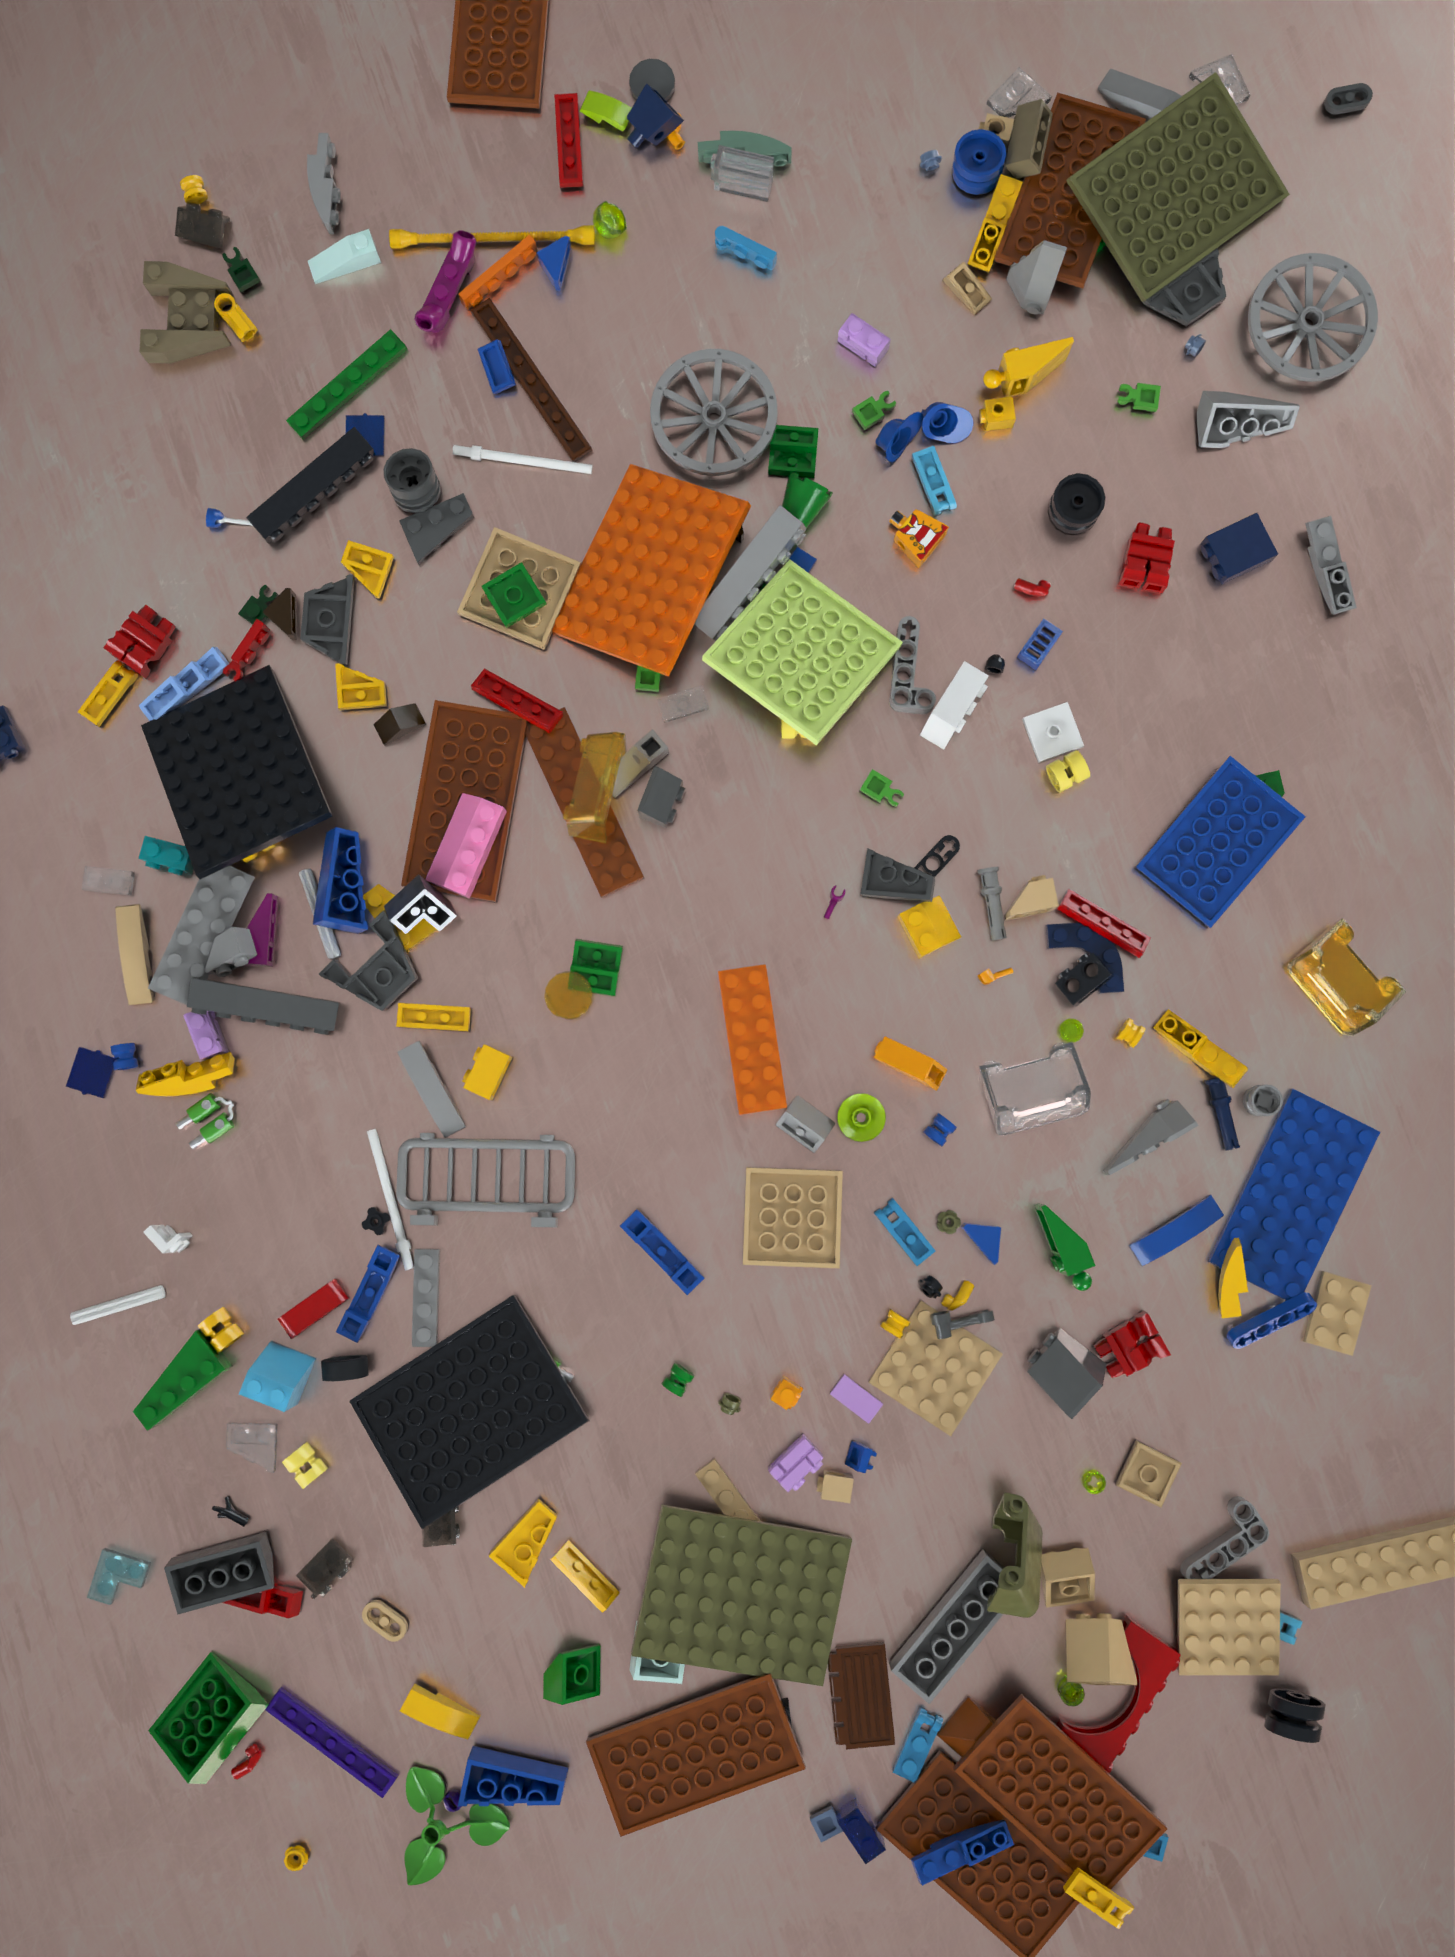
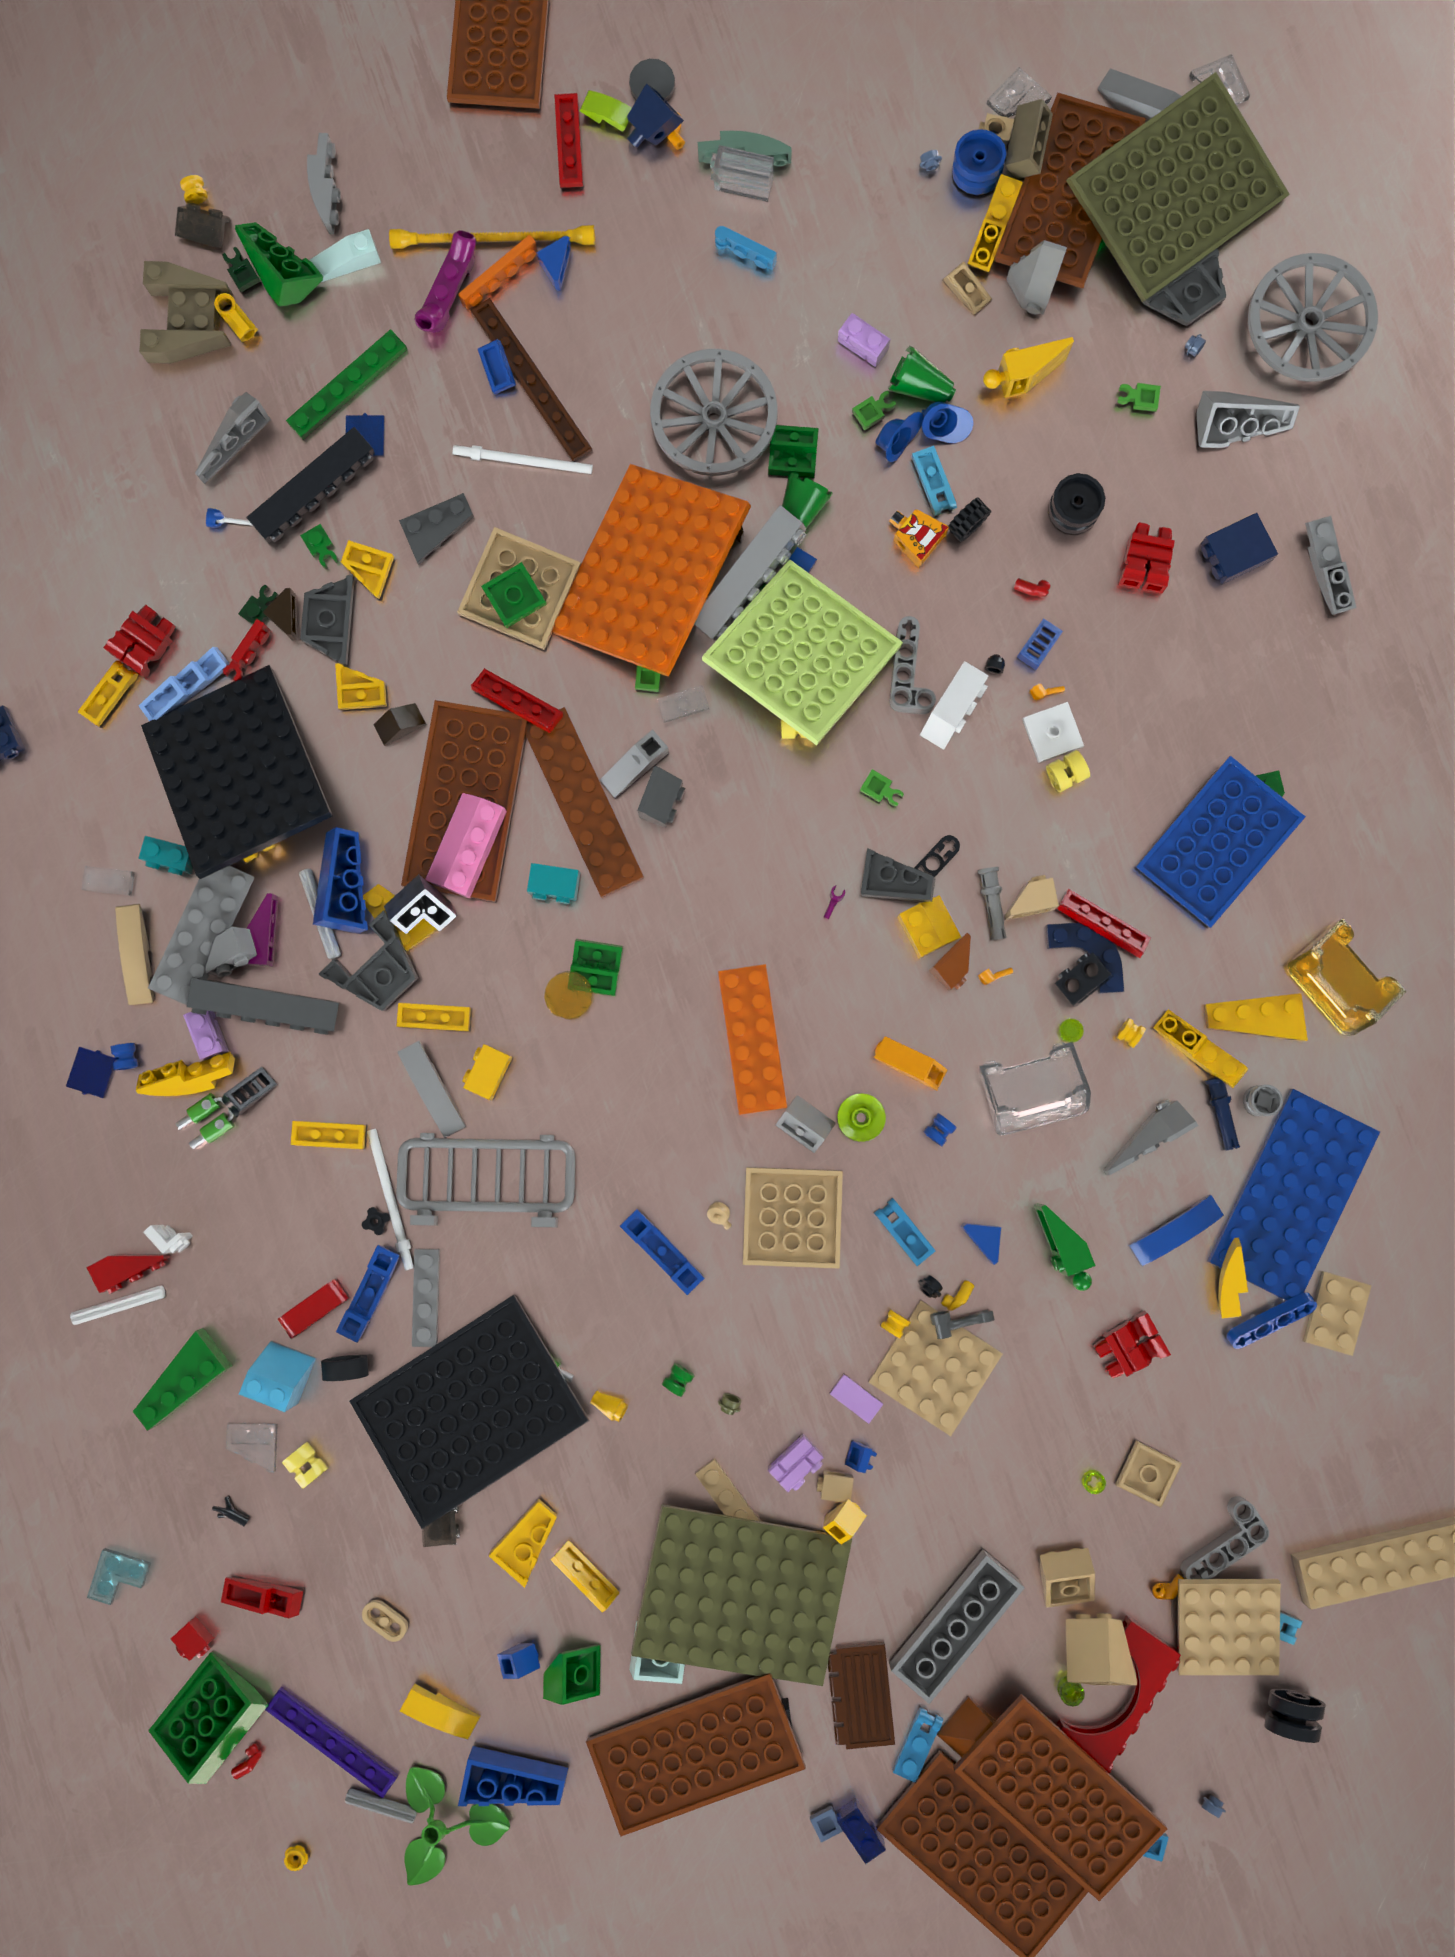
dark grey slope [164,1532,274,1615] -> none
yellow wheel [198,1307,244,1353] -> none
clear smoke bracket [296,1538,353,1600] -> none
dark grey wheel [383,448,441,513] -> none
dark purple hinge [443,1789,462,1812] -> none
clear yellow windscreen [563,732,627,843] -> none
clear neon green hair [593,201,627,239] -> none
light orange brick [770,1375,803,1410] -> none
blue slope [911,1819,1014,1886] -> none
olive plate [937,1210,961,1234] -> none
yellow brick [979,396,1016,431] -> none
olive windscreen [987,1492,1043,1618] -> none
dark grey slope [1027,1328,1107,1419] -> none
yellow plate [1063,1867,1134,1929] -> none
dark grey plate [1324,83,1373,114] -> none
none -> red slope [86,1254,171,1295]
none -> red brick [170,1616,214,1661]
none -> light grey wedge [195,392,271,484]
none -> black slope [222,1067,277,1117]
none -> green wedge [235,222,323,307]
none -> yellow plate [291,1121,366,1149]
none -> green plate [300,524,339,569]
none -> light grey axle [345,1788,417,1823]
none -> blue brick [497,1643,540,1679]
none -> teal brick [527,863,581,904]
none -> yellow cone [590,1391,628,1422]
none -> tan piece [707,1202,732,1230]
none -> yellow slope [823,1499,867,1545]
none -> green cone [888,345,956,403]
none -> dark orange slope [929,933,971,991]
none -> black tyre [948,497,992,542]
none -> light orange hand [1030,683,1065,700]
none -> light orange arm [1152,1574,1184,1600]
none -> sand blue plate [1201,1795,1226,1818]
none -> yellow wing [1204,993,1308,1041]

